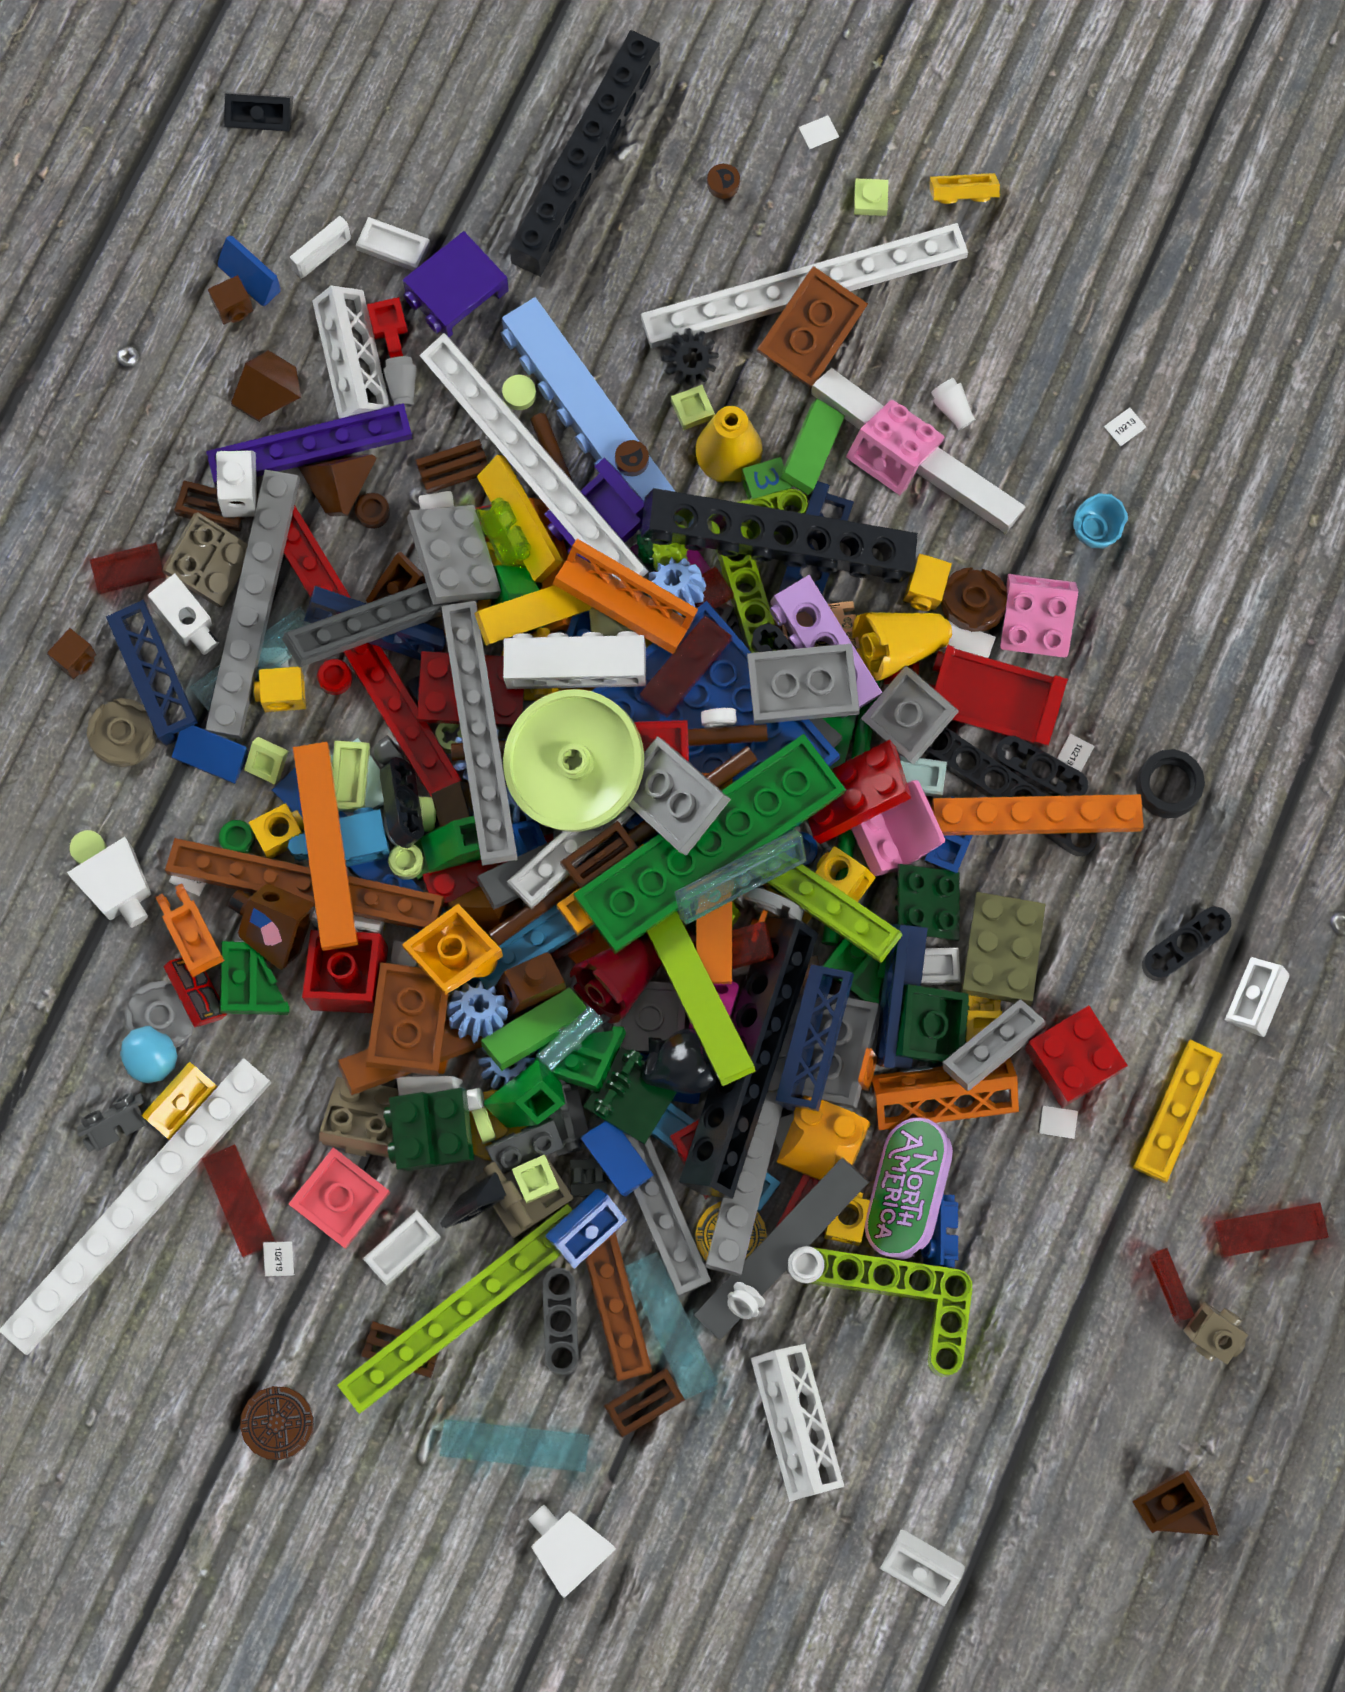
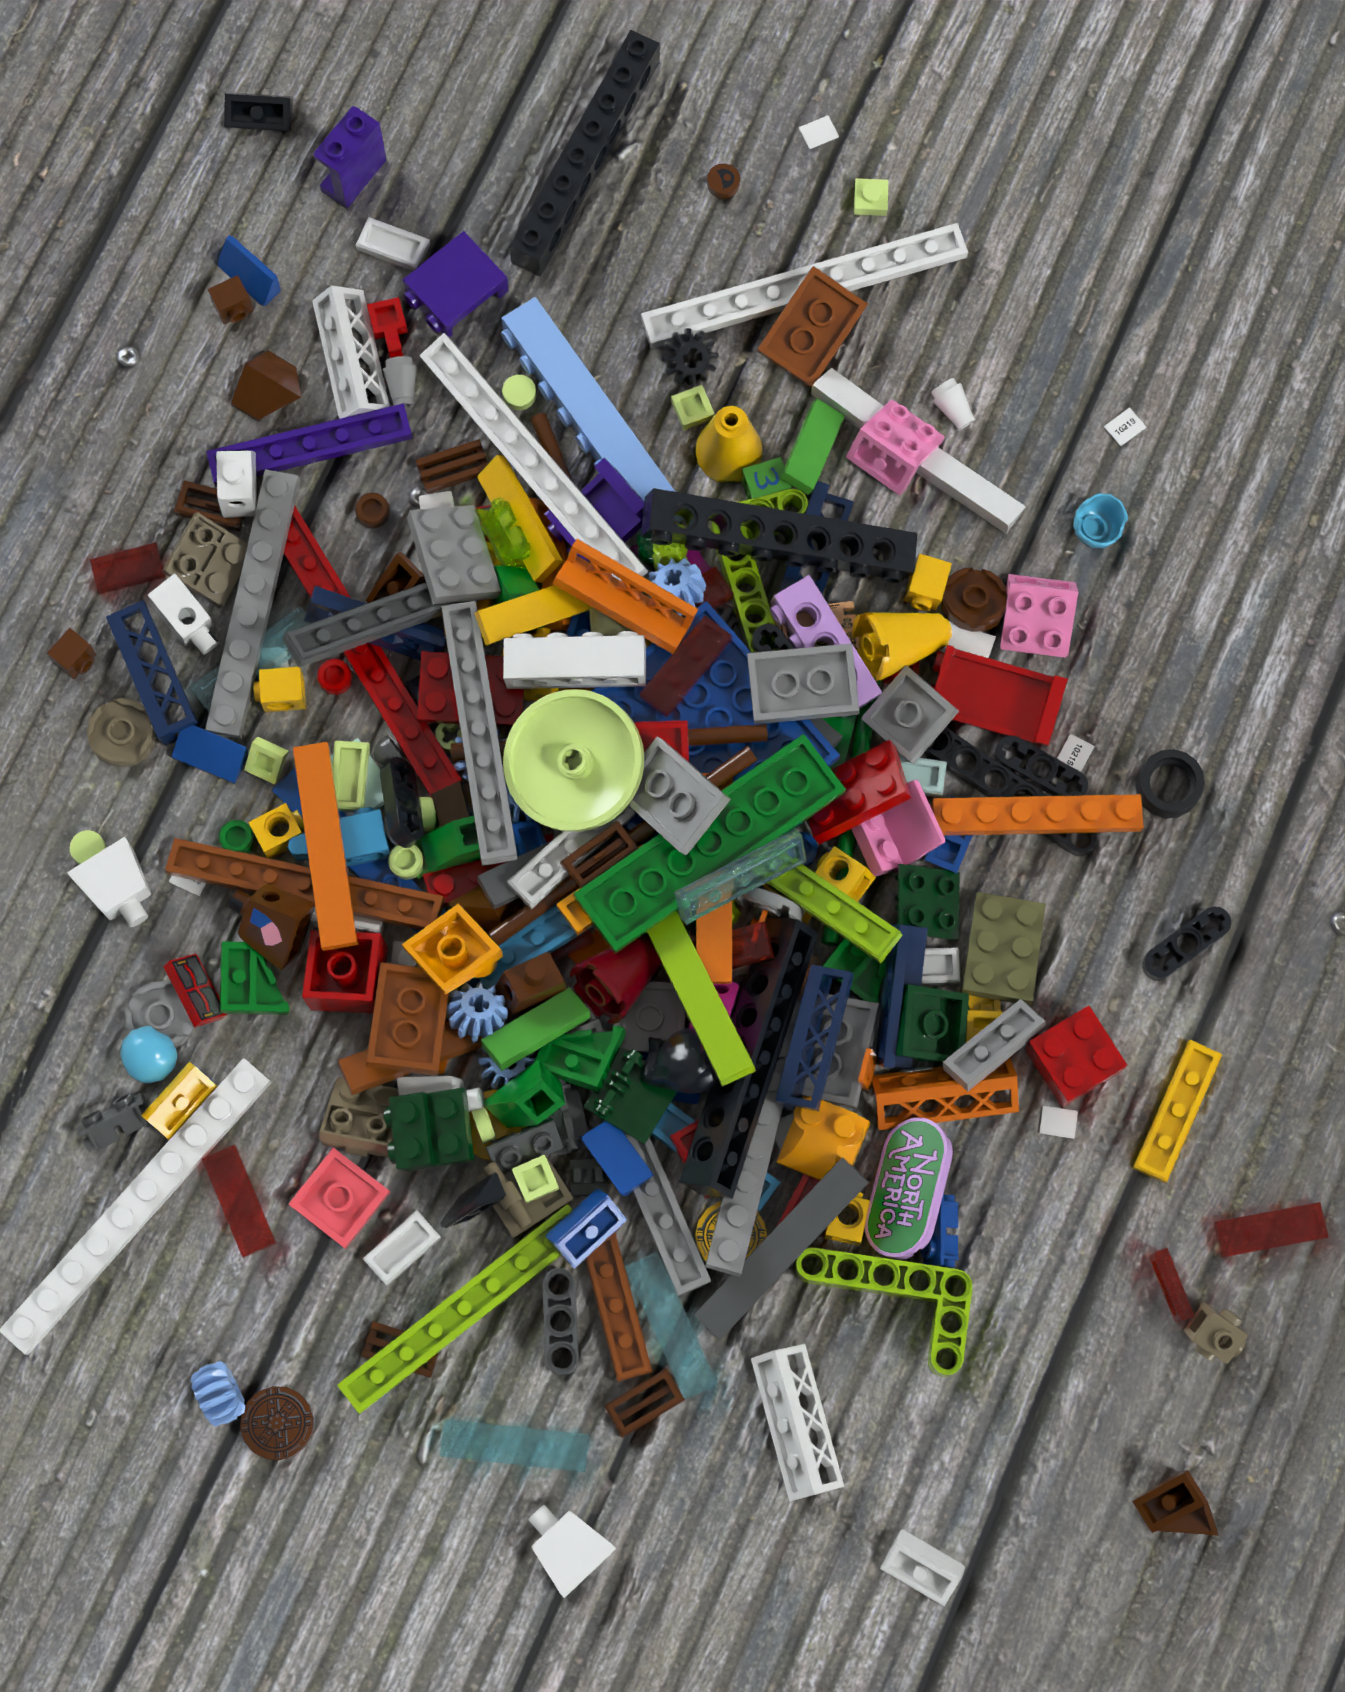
orange hinge [155,883,225,977] -> none
white sticker [263,1242,294,1276] -> none
white tile [290,216,351,279] -> none
reddish brown slope [298,454,377,516] -> none
clear light blue pin [536,1006,604,1071] -> none
reddish brown tile [615,440,649,476] -> none
white tile [701,708,737,728] -> none
white plate [727,1282,765,1319] -> none
white plate [788,1246,824,1283] -> none
yellow plate [930,173,1000,204] -> none
white slope [1225,957,1289,1037] -> none
none -> light blue gear [191,1361,245,1426]
none -> dark purple panel [314,106,387,209]

